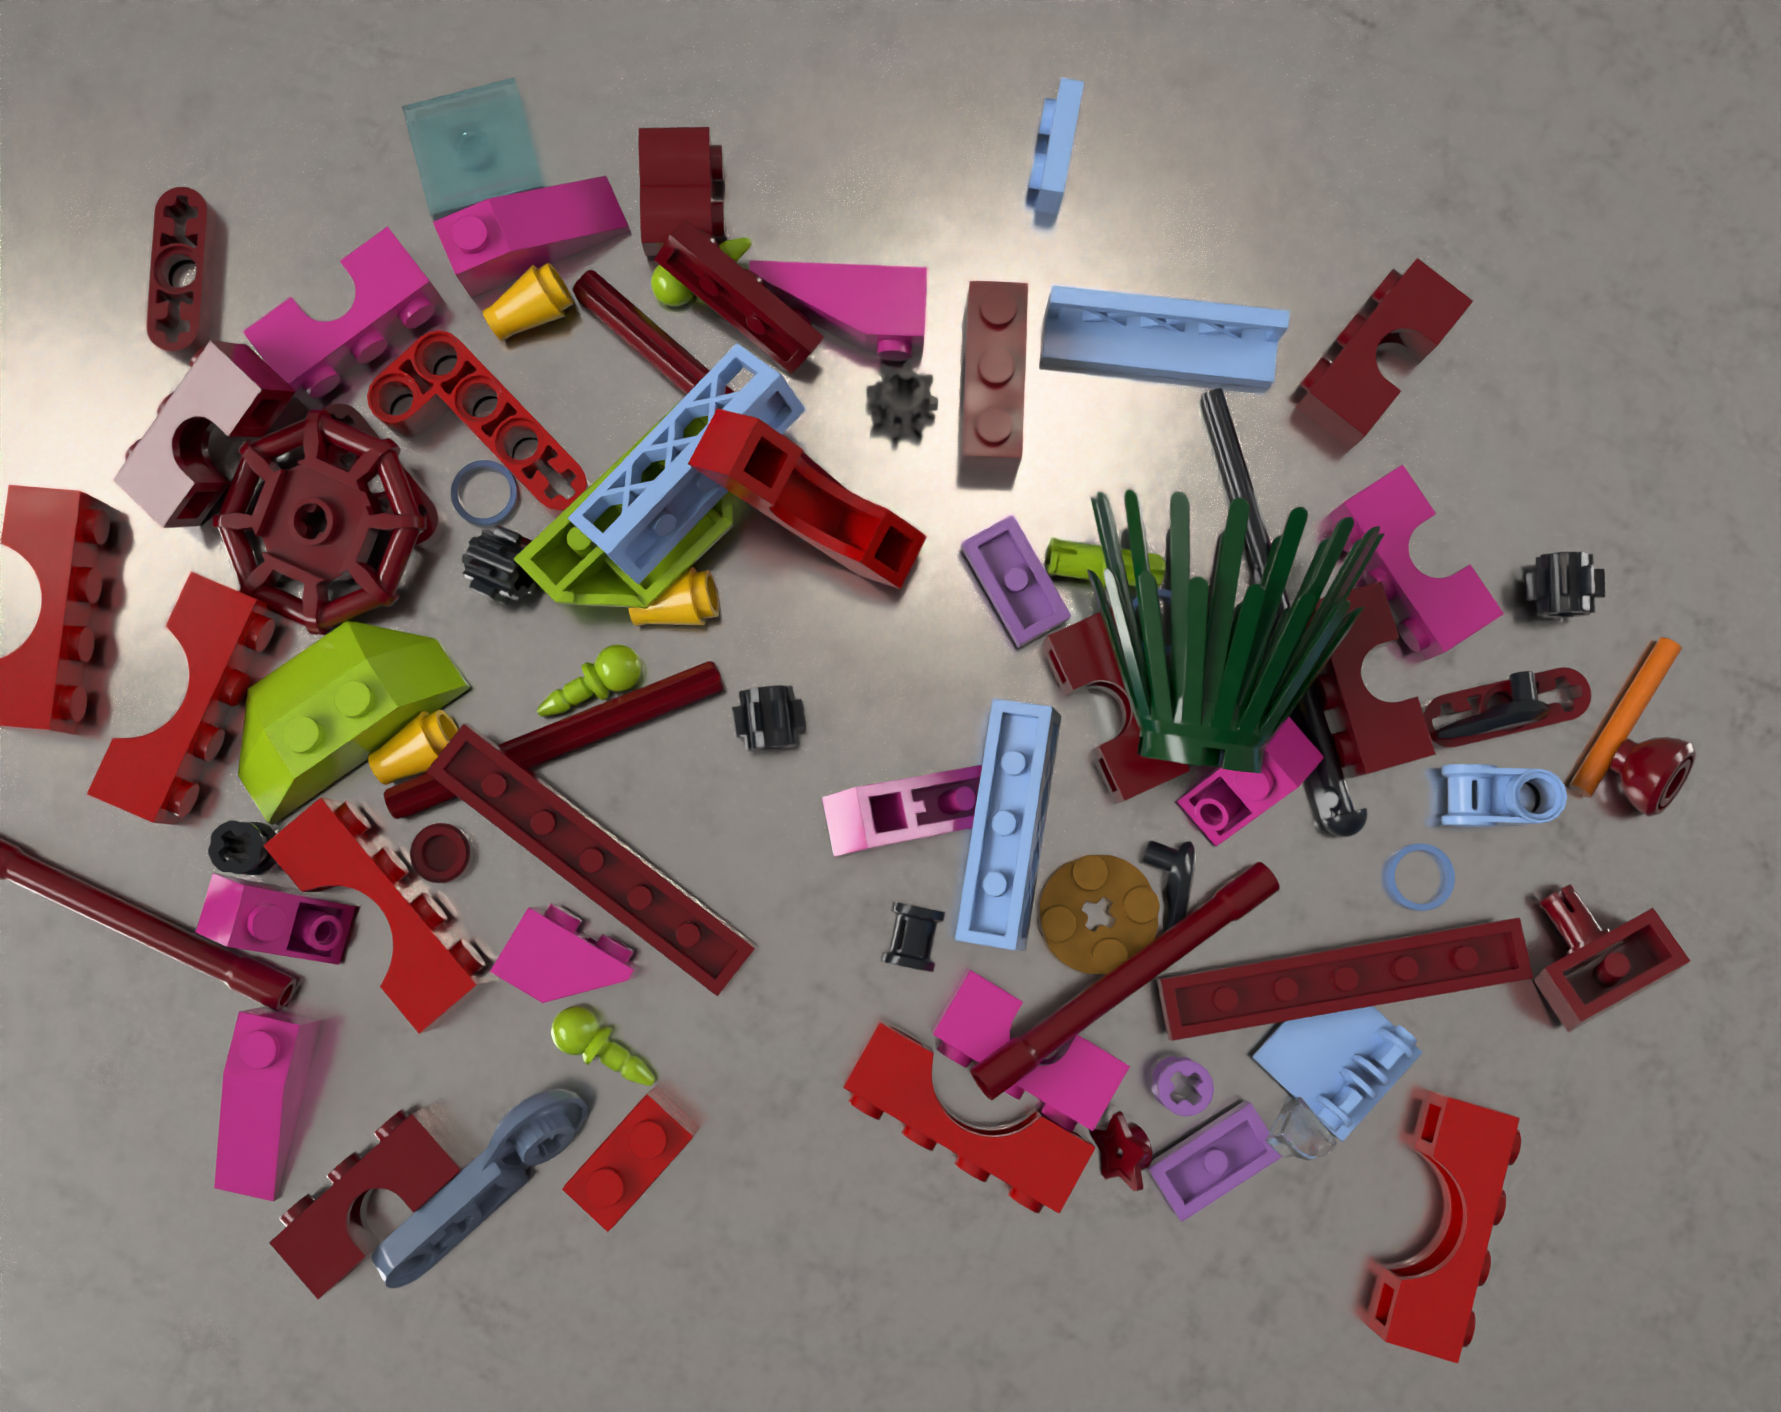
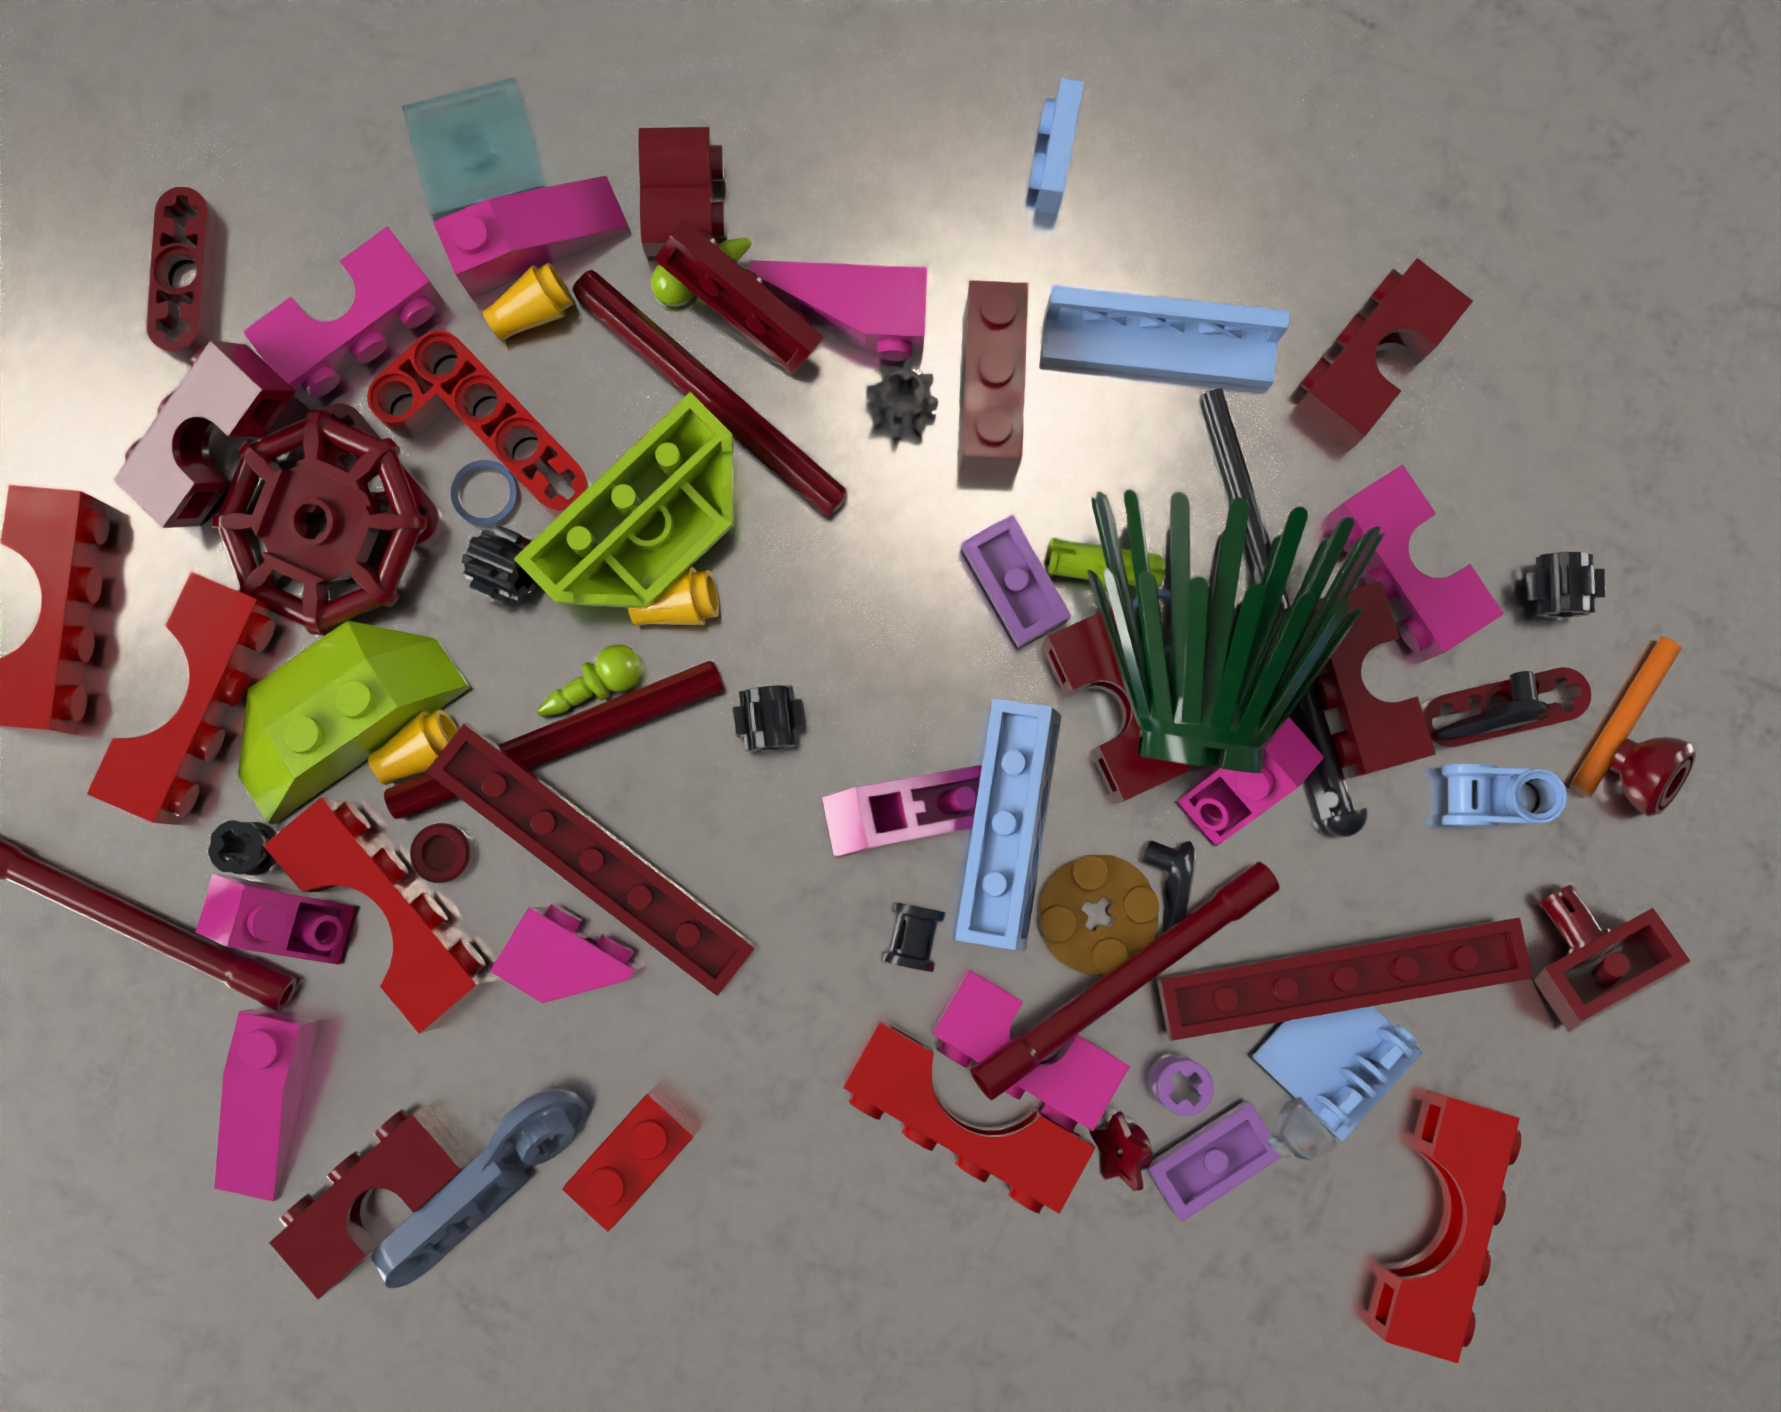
lime bar [551,1006,655,1086] -> none
light blue fence [568,343,806,585] -> none
red arch [688,408,927,589] -> none
medium blue piece [1385,843,1455,911] -> none

